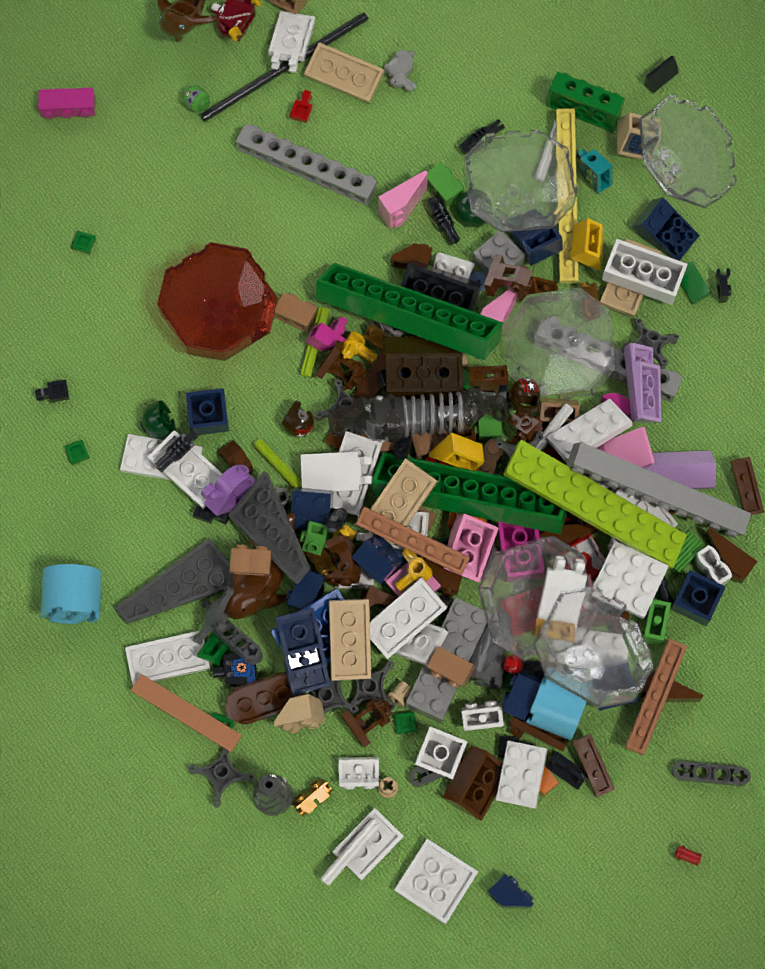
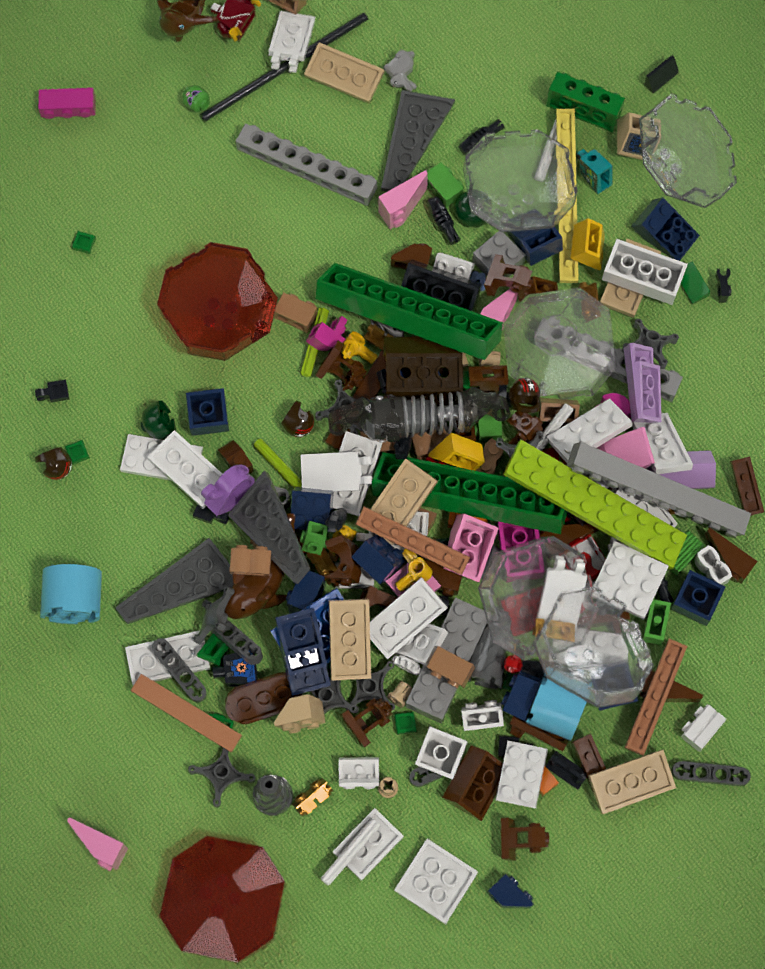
black hinge [154,429,199,473] -> none
red plate [290,89,313,123] -> none
red pin [674,845,702,866] -> none
none -> dark brown helmet [35,447,72,480]
none -> bright pink slope [67,817,128,871]
none -> dark grey beam [152,638,207,703]
none -> clear red windscreen [160,836,286,964]
none -> dark grey wing [381,90,455,192]
none -> white gear [392,655,422,675]
none -> tan bush [479,351,501,366]
none -> reddish brown tile [501,818,549,861]
none -> tan plate [588,750,676,814]
none -> white plate [631,413,693,474]
none -> white brick [681,704,726,752]

